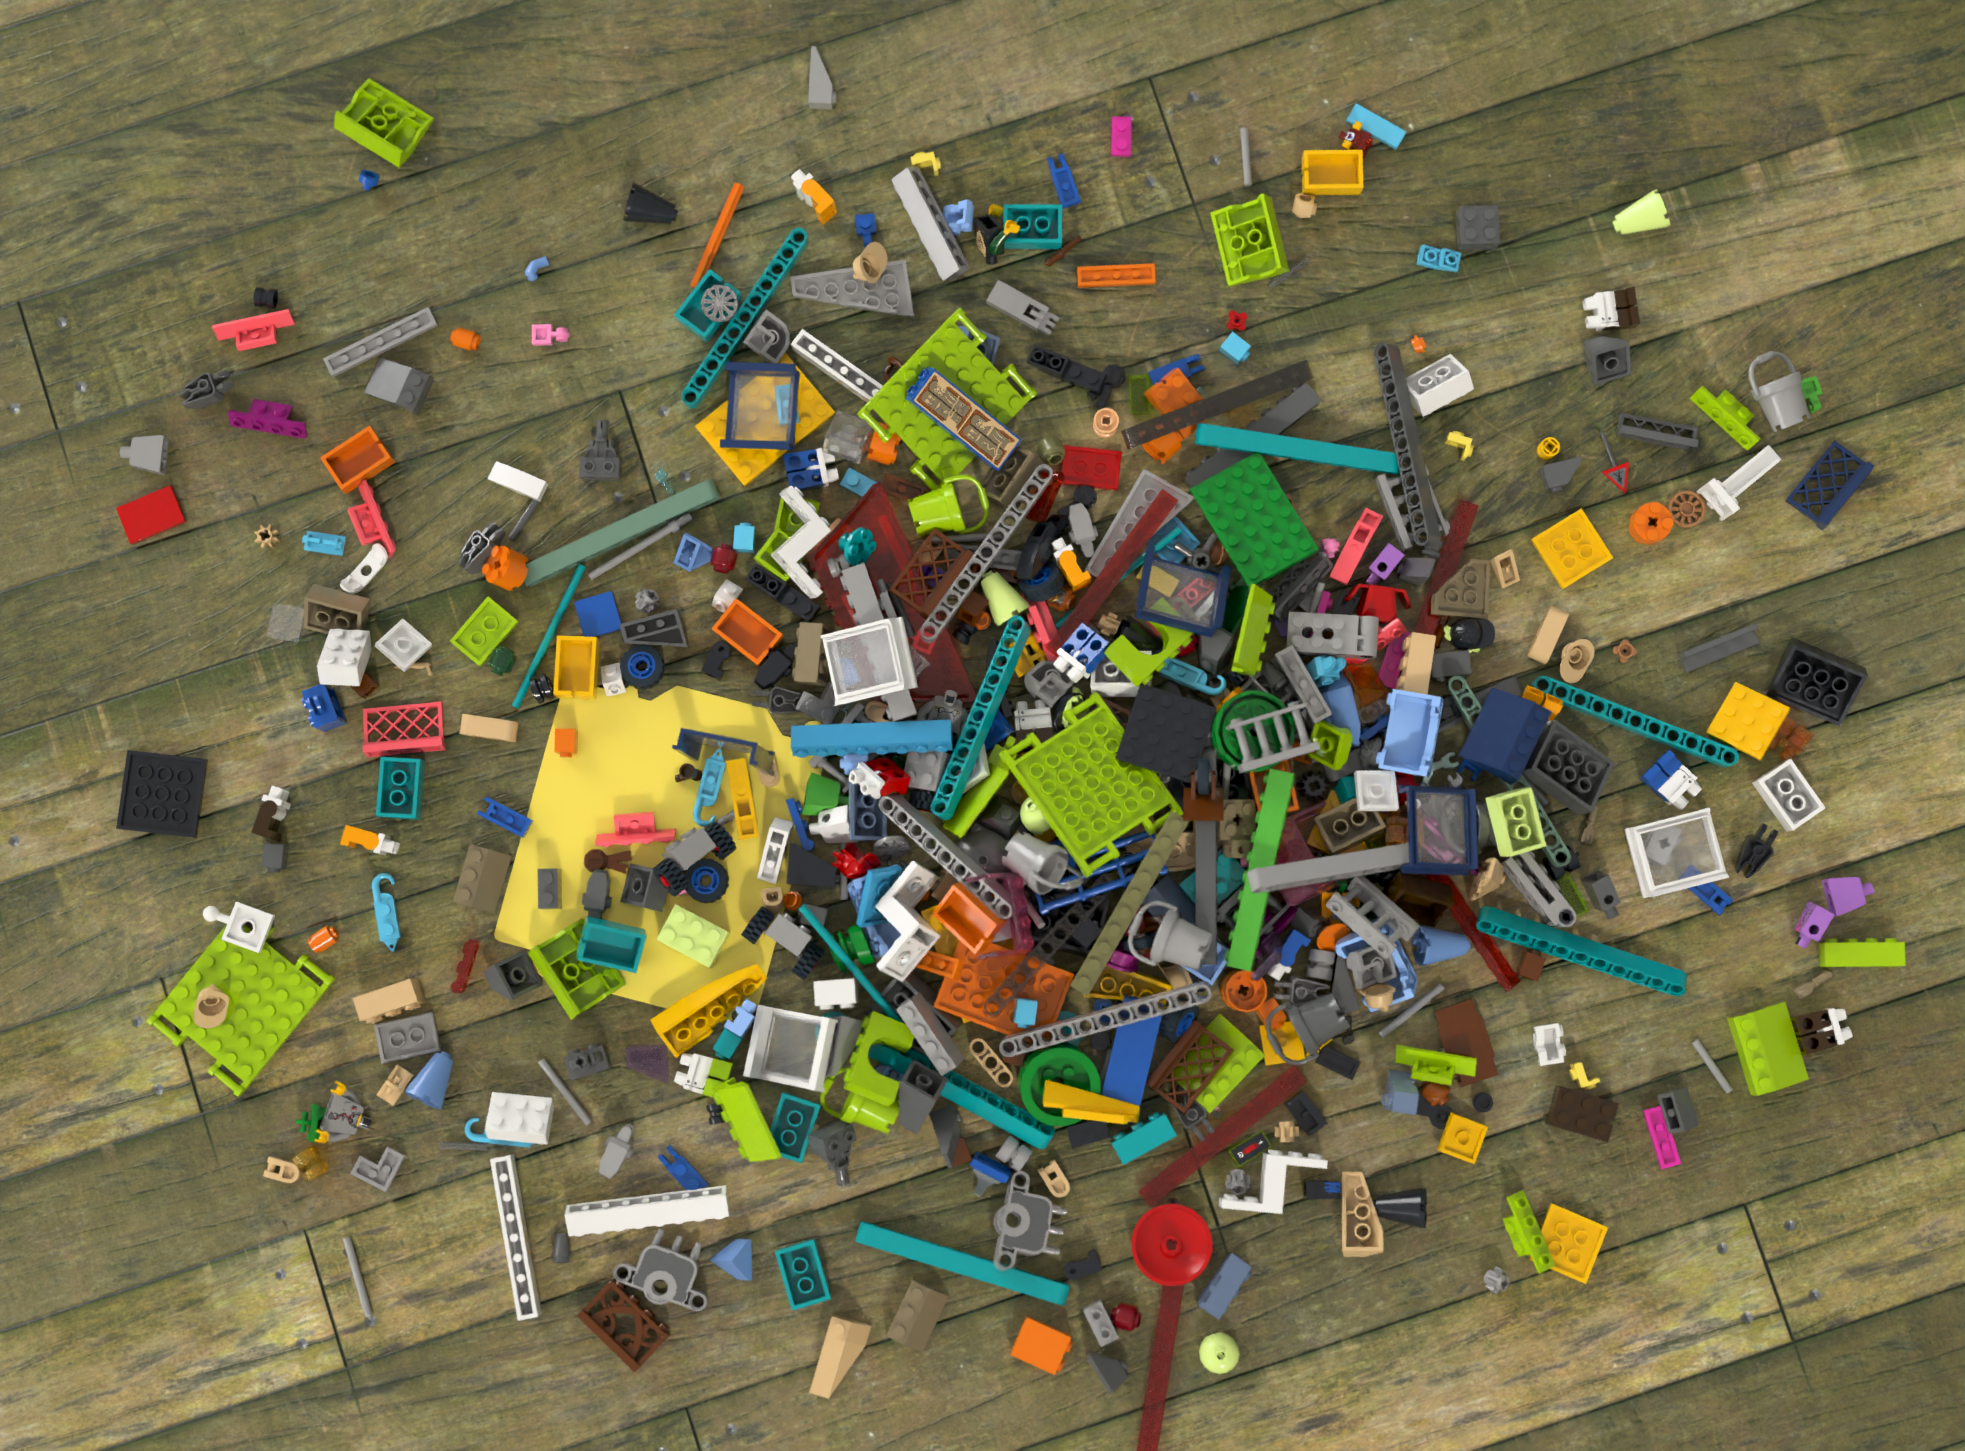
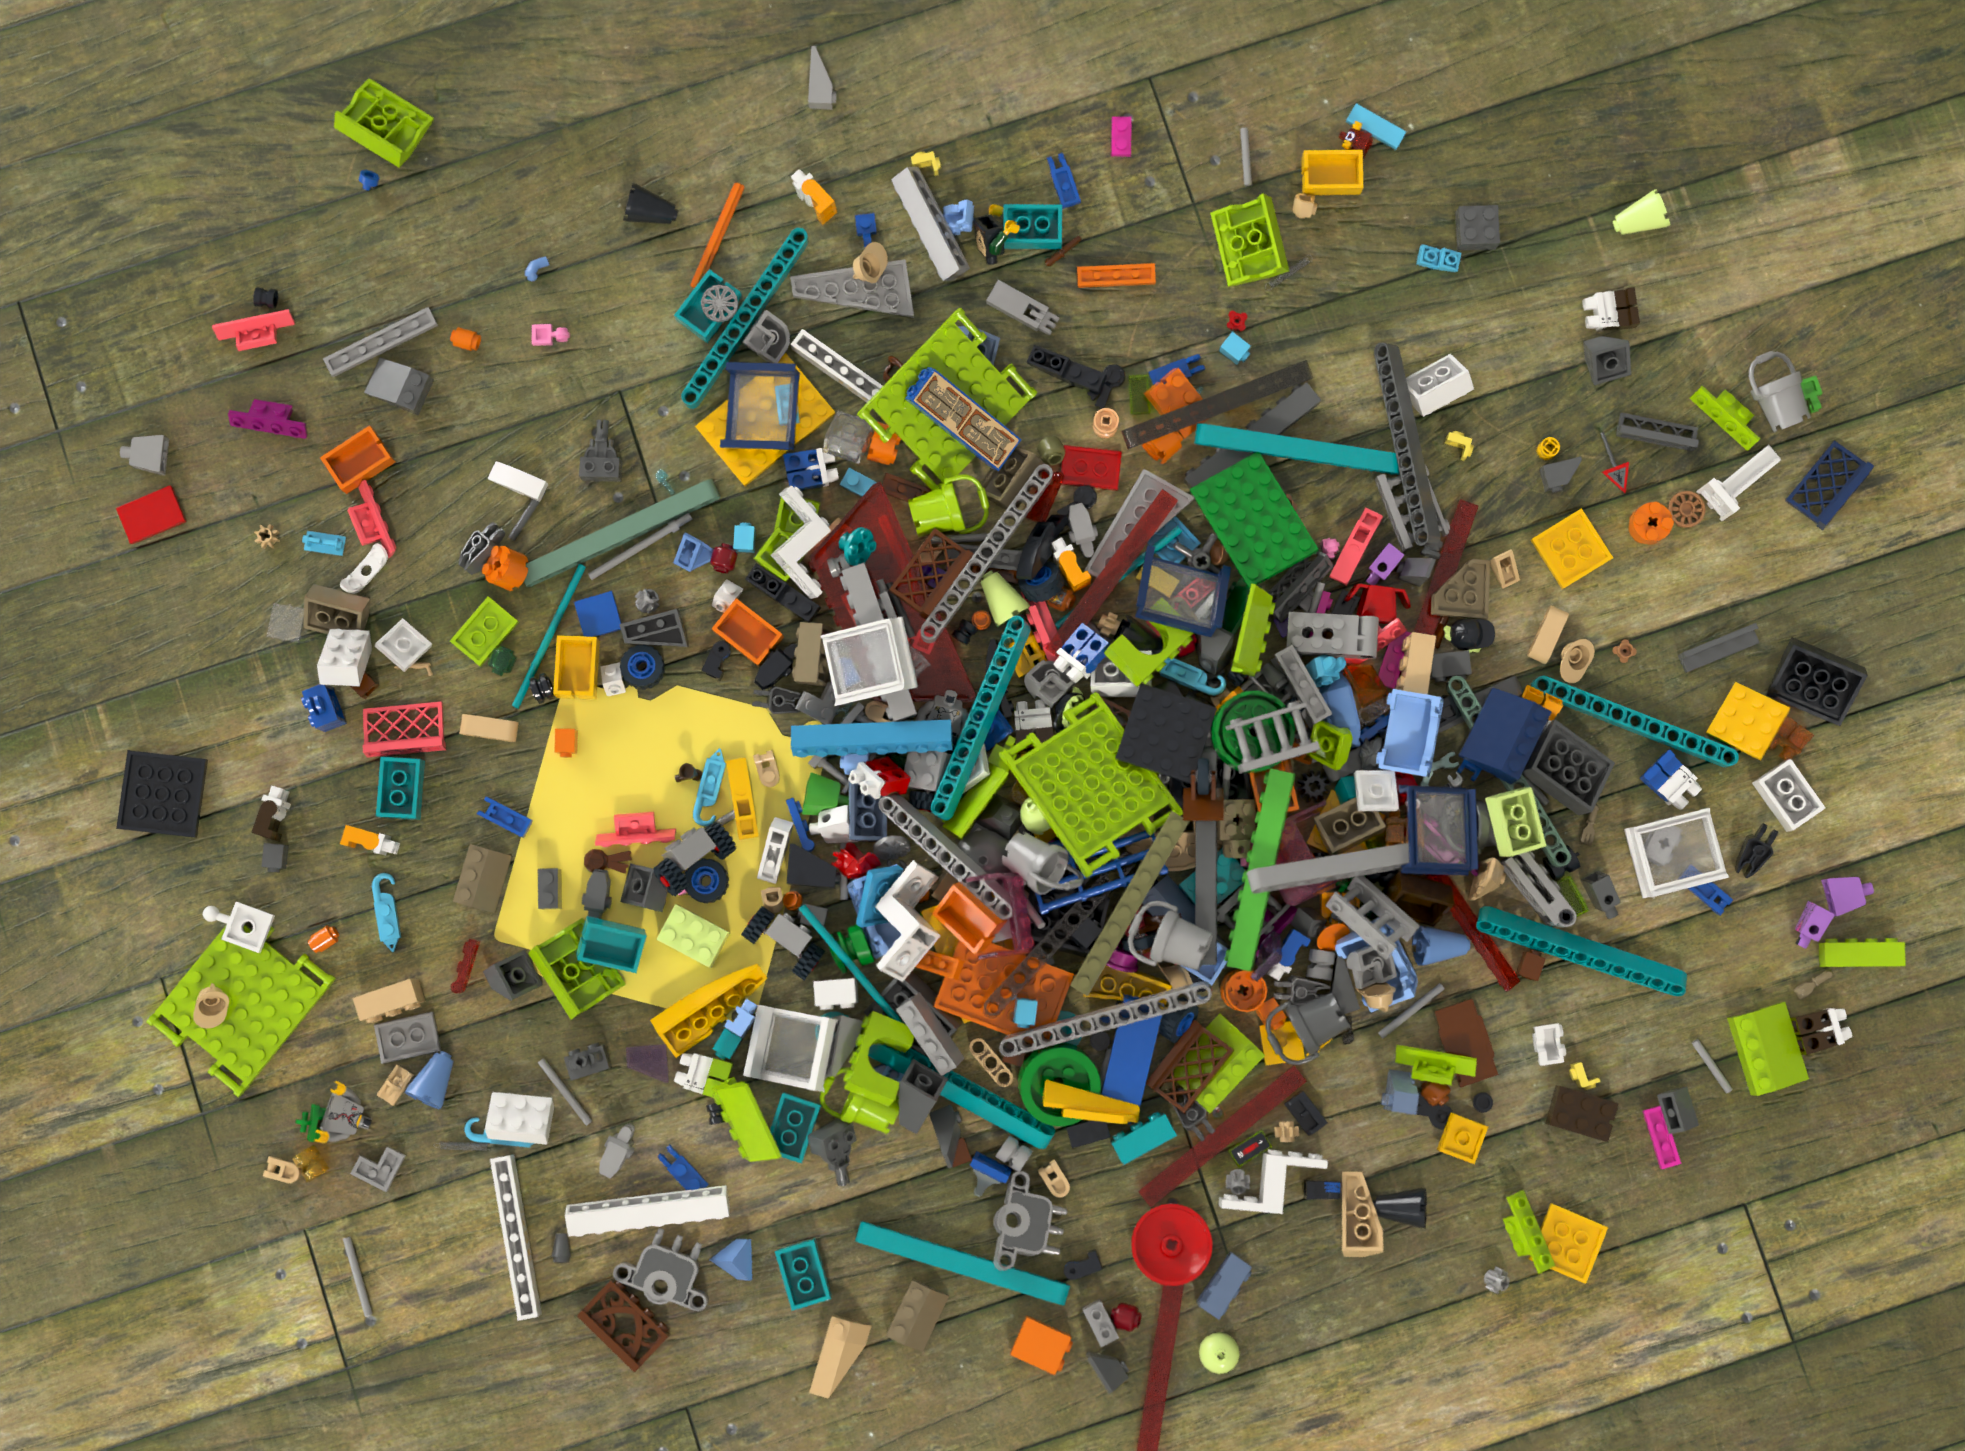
dark grey hinge [179,370,234,409] -> none
piece [672,728,775,776] -> none
reddish brown brick [957,591,989,627] -> none
blue tile [1093,998,1113,1017] -> none
black tile [1315,1045,1361,1080] -> none
orange plate [1410,335,1427,354] -> none

